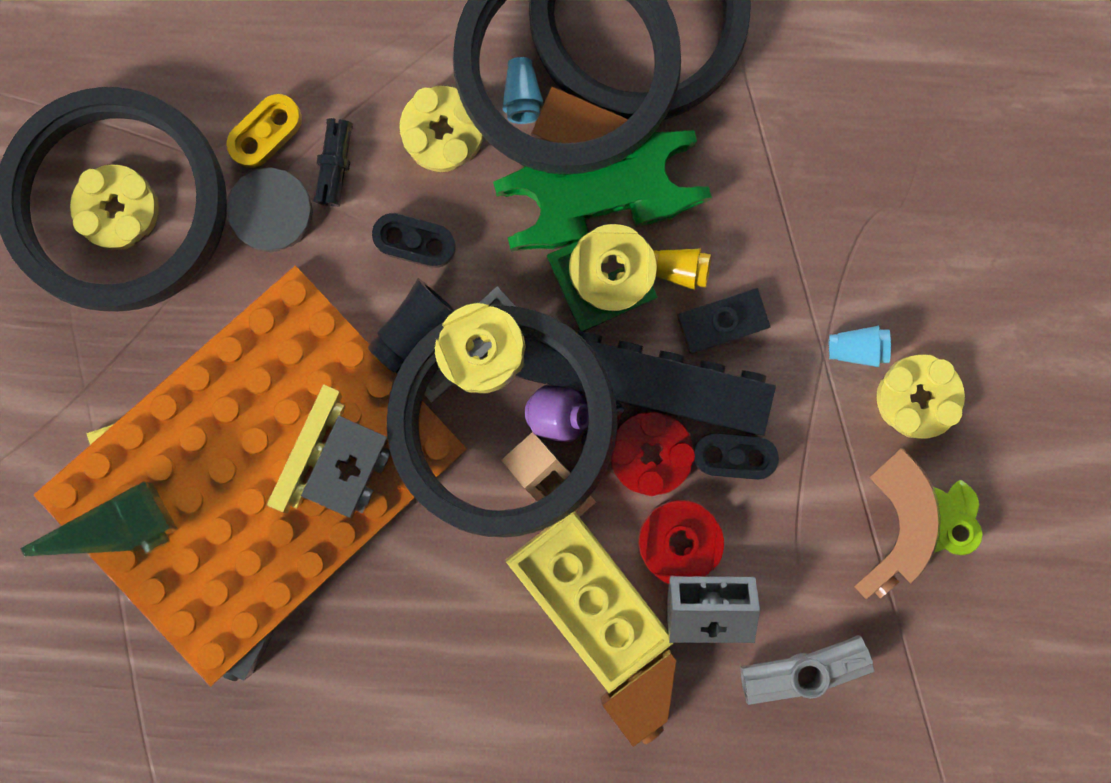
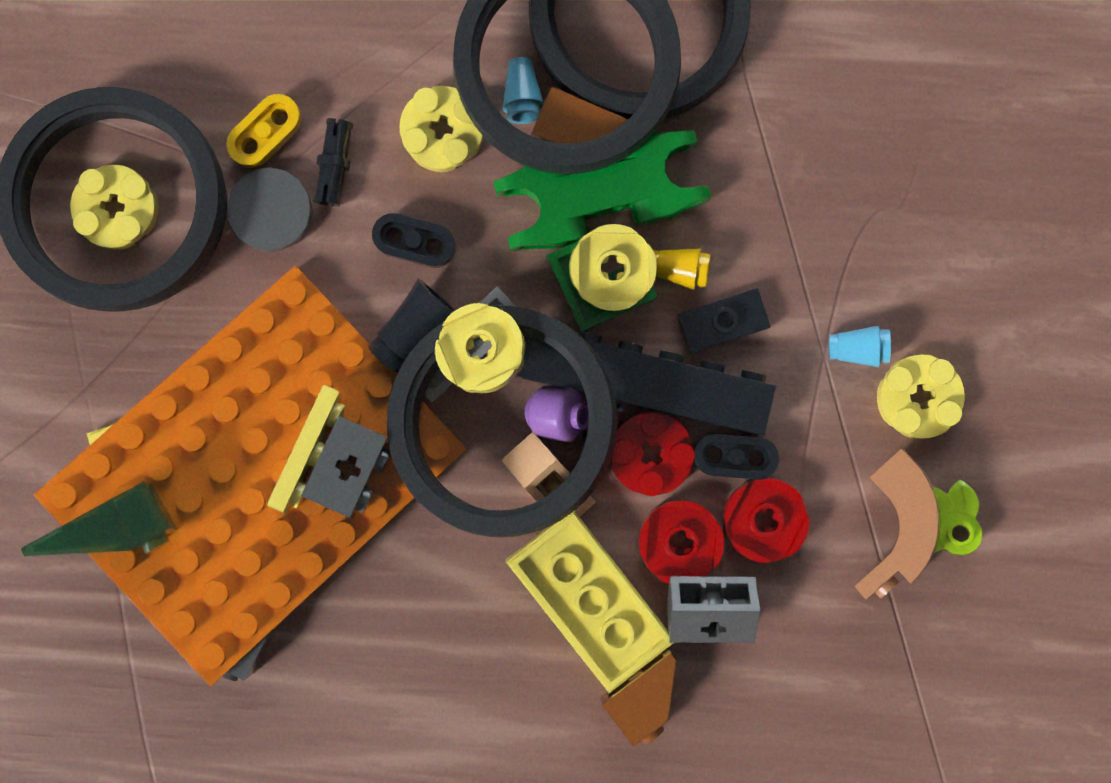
light grey piece [740,635,875,705] -> none
none -> red plate [723,478,810,563]

